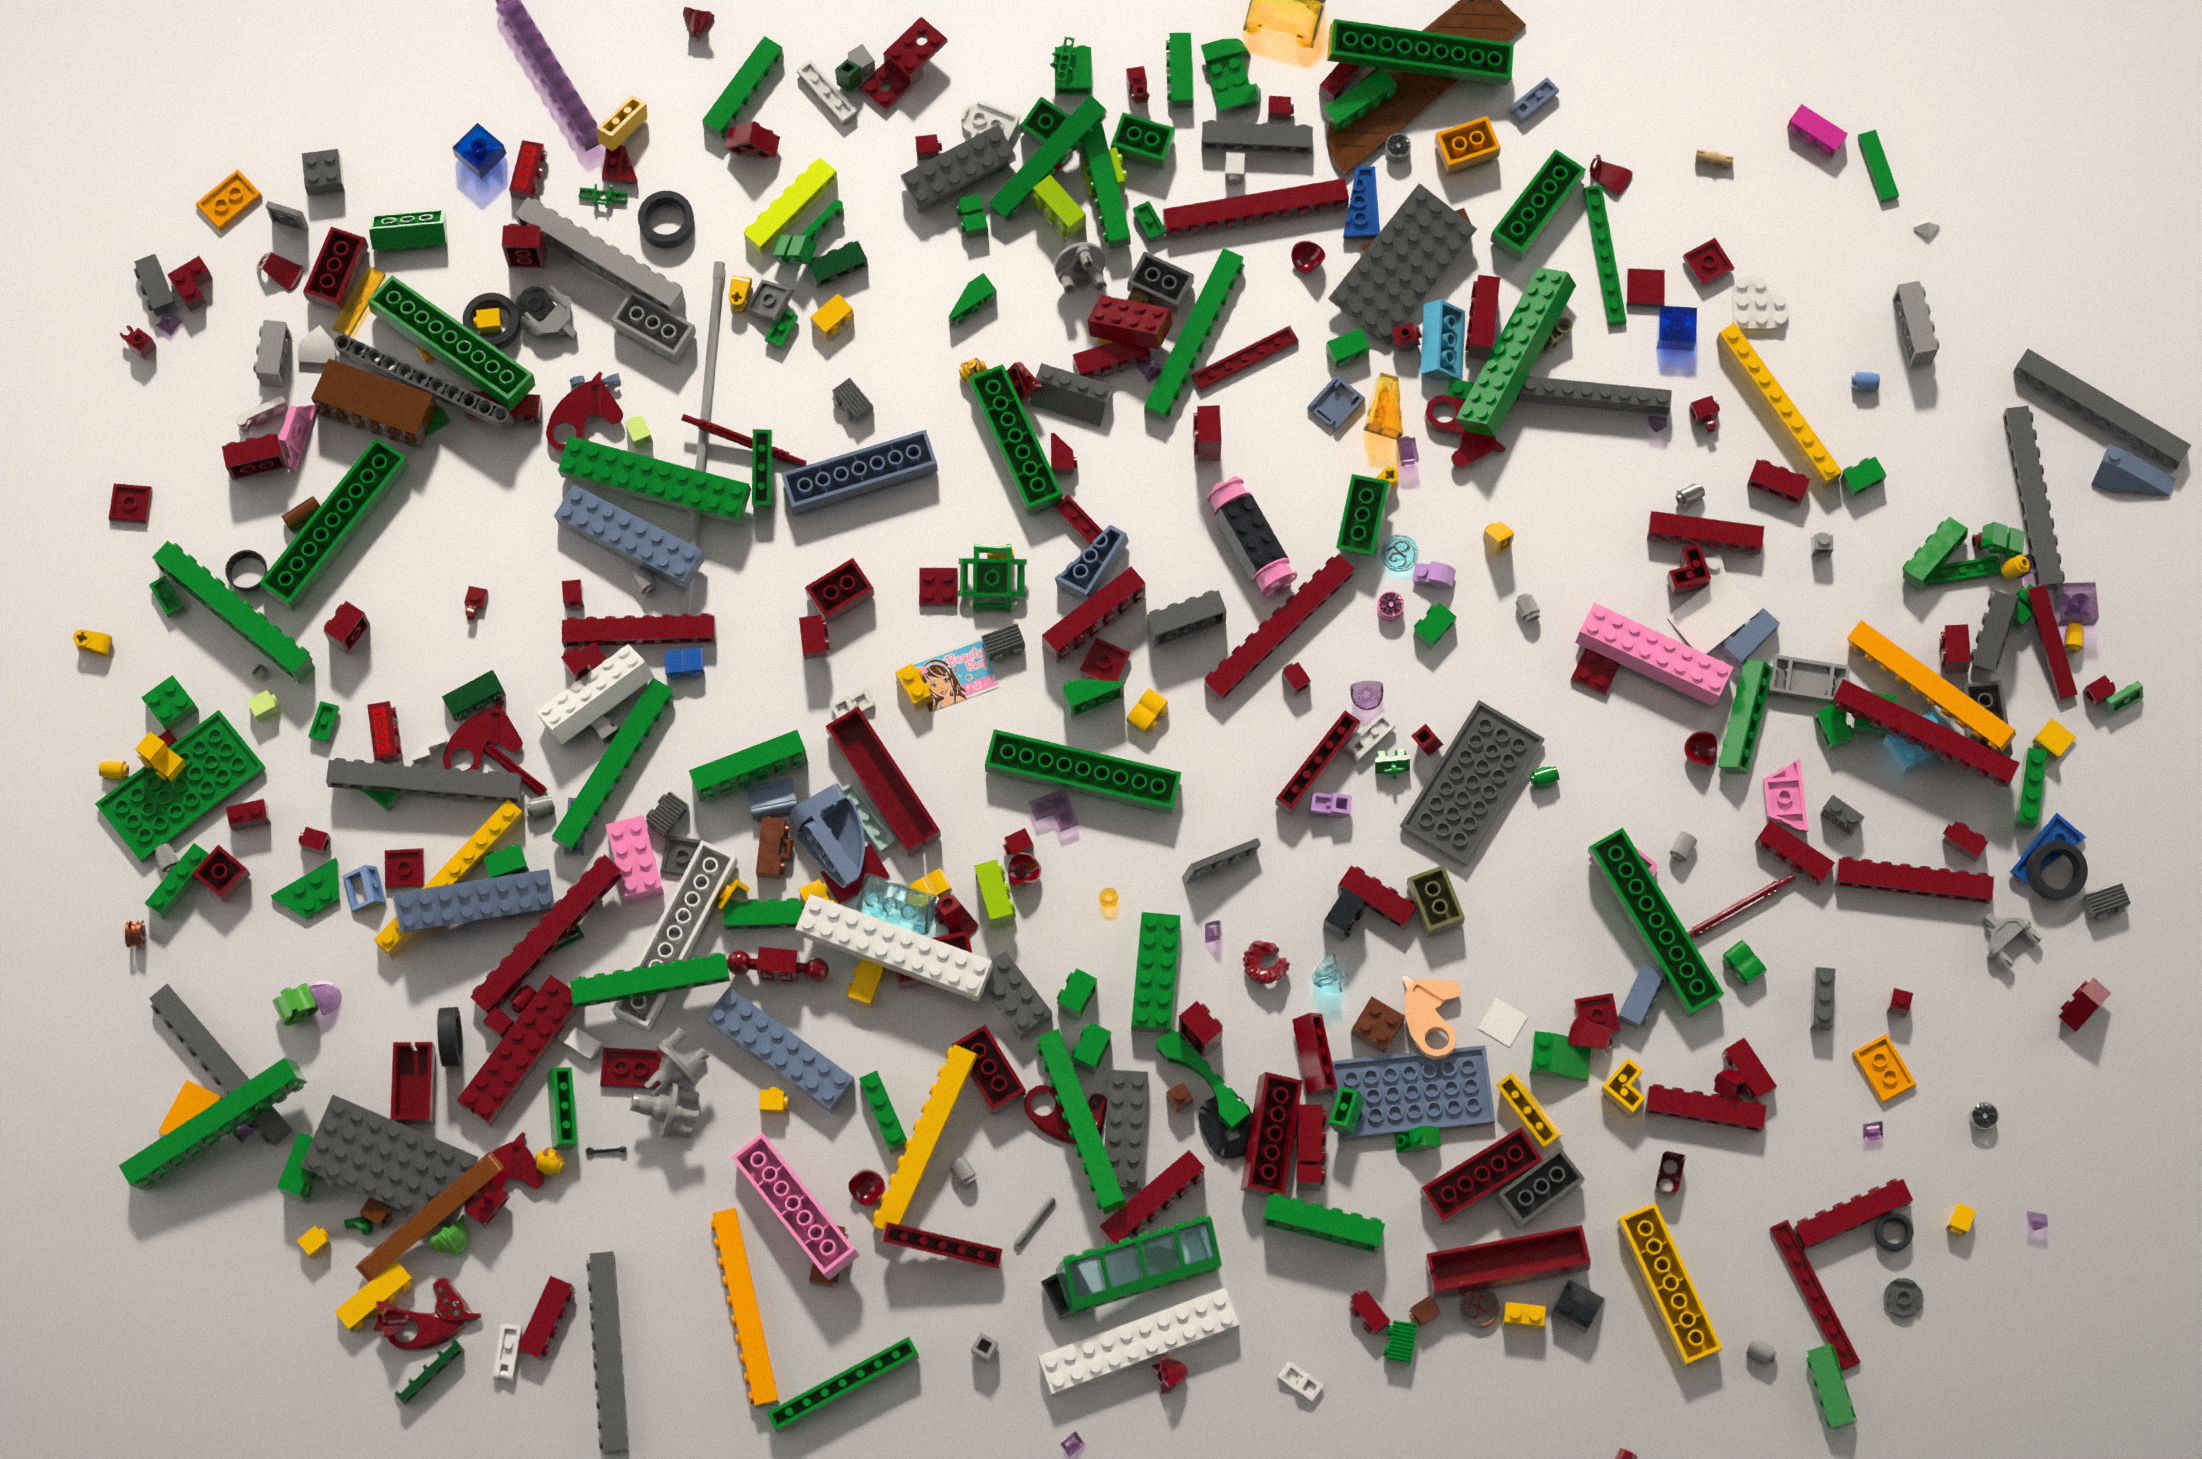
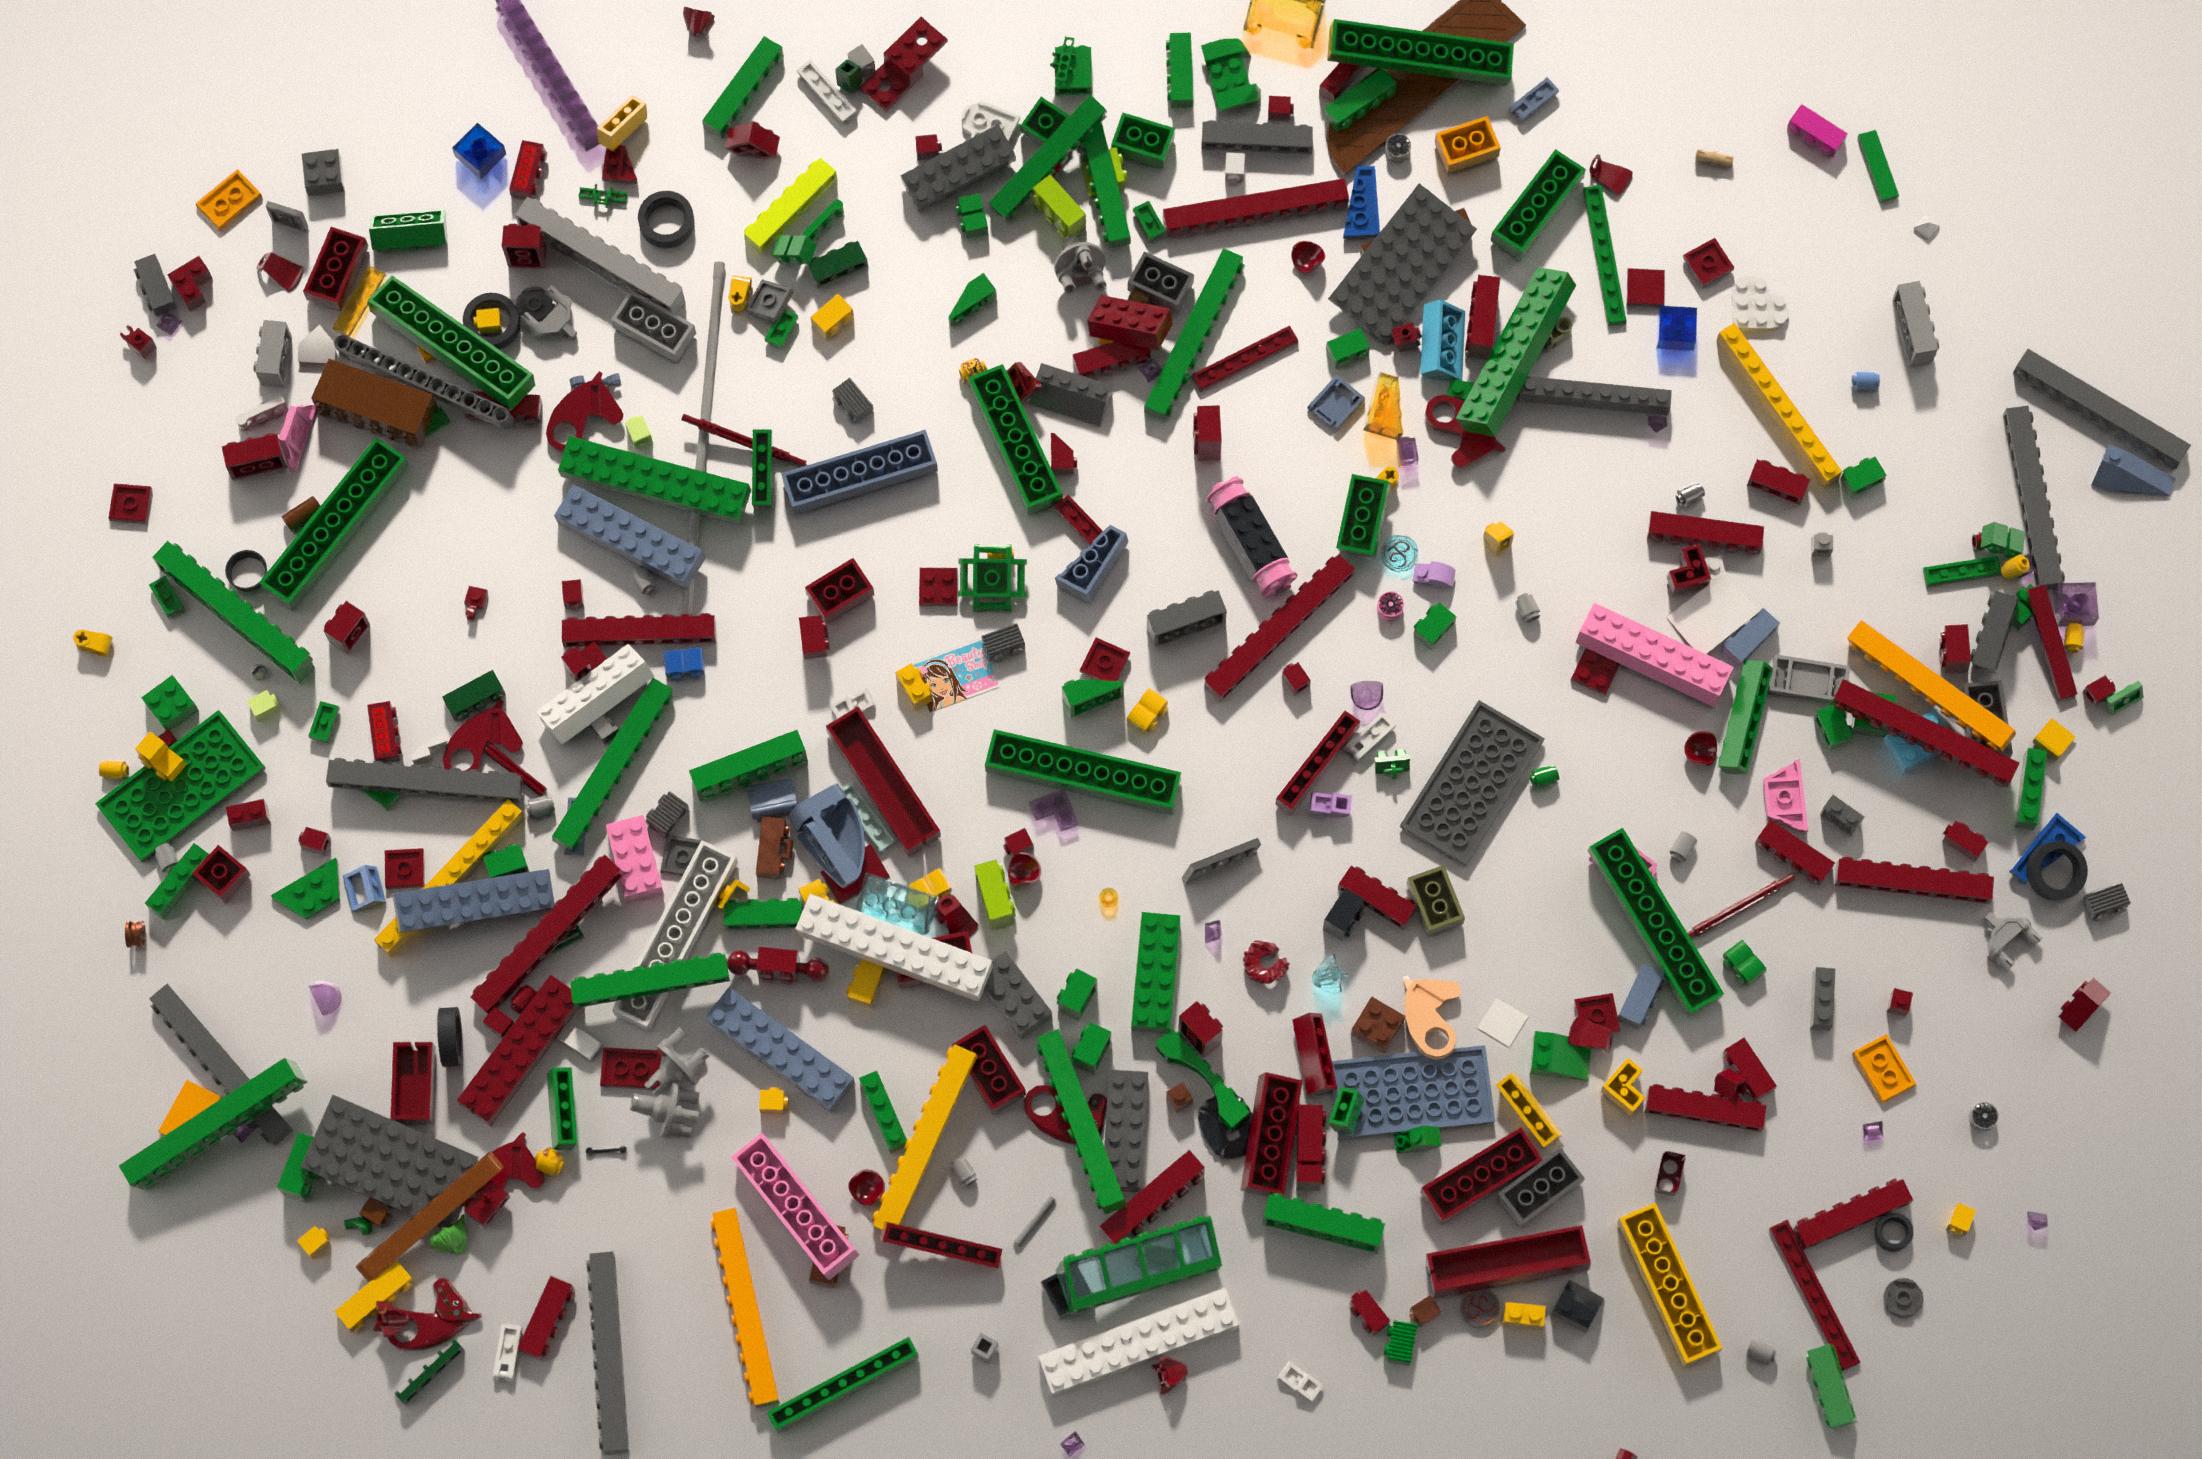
bright green brick [272,983,319,1026] -> none
dark red brick [1042,566,1146,663] -> none
dark red brick [1126,66,1150,105] -> none
dark red brick [1411,724,1444,756] -> none
dark red brick [1689,395,1720,433] -> none
green brick [1902,516,1968,590] -> none

